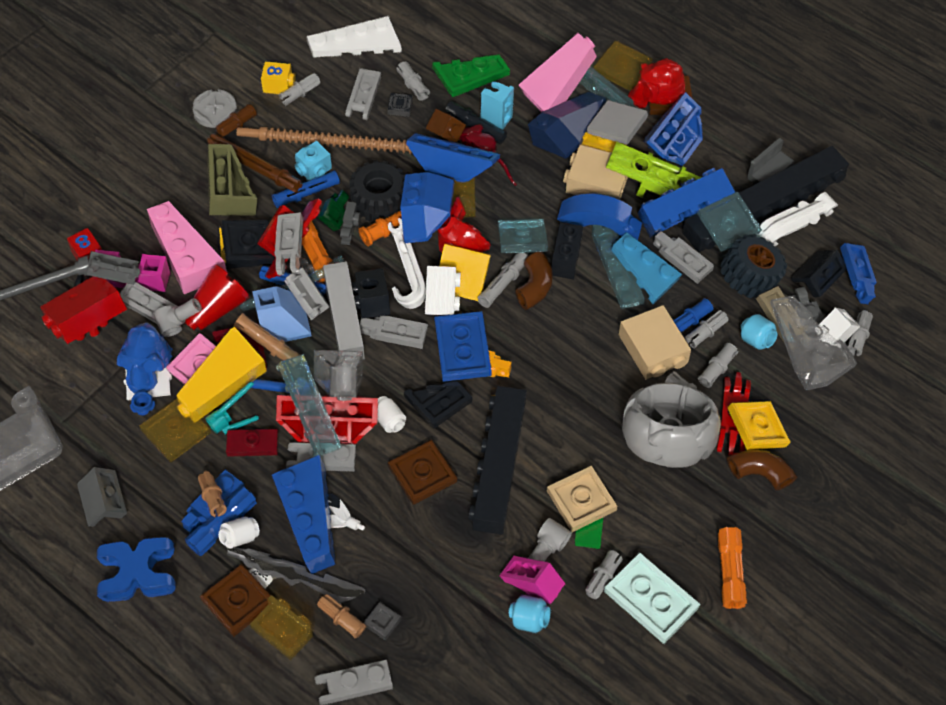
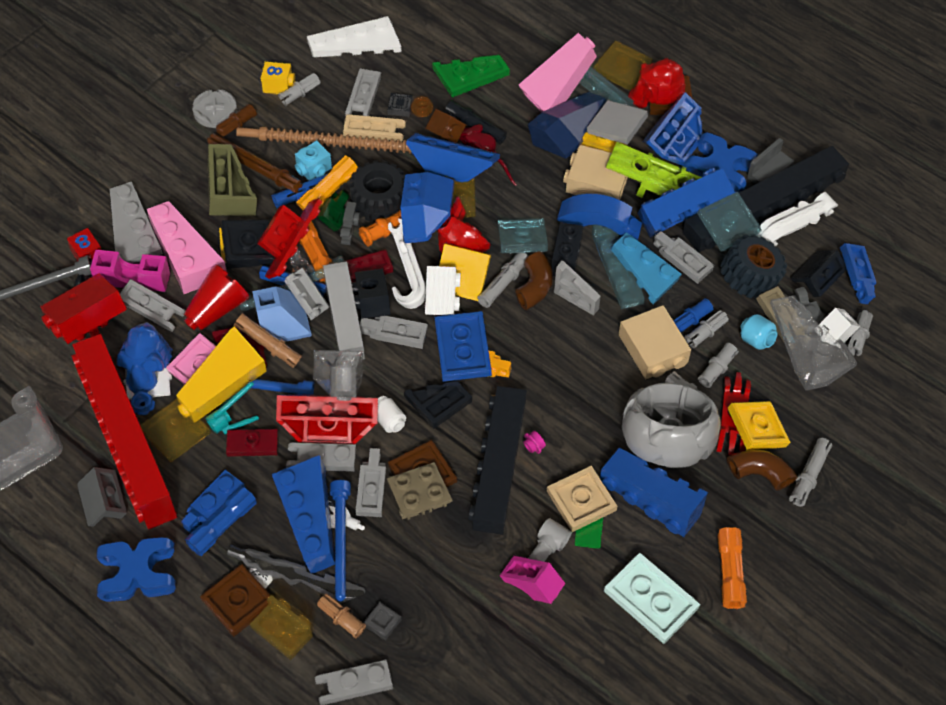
dark grey hinge [86,251,140,285] -> none
light grey pin [154,298,202,337] -> none
medium nougat axle [198,471,227,517] -> none
white brick [218,517,259,548] -> none
light grey hinge [275,212,303,275] -> none
clear light blue hinge [276,355,342,457] -> none
light grey pin [396,61,430,101] -> none
medium azure hinge [481,82,514,130] -> none
medium azure head [509,595,551,633] -> none
light grey axle [586,550,623,599] -> none
none -> red brick [71,334,177,530]
none -> light grey wing [110,181,162,264]
none -> light orange axle [296,155,358,211]
none -> blue piece [330,480,351,602]
none -> tan hinge [343,114,406,142]
none -> dark red plate [343,249,393,282]
none -> light grey hinge [356,448,386,517]
none -> dark tan hinge [387,462,452,520]
none -> clear orange plate [411,96,433,117]
none -> dark pink plate [523,430,546,454]
none -> light grey wing [554,261,601,316]
none -> blue wedge [600,448,708,537]
none -> blue piece [683,133,759,195]
none -> light grey pin [789,438,832,506]

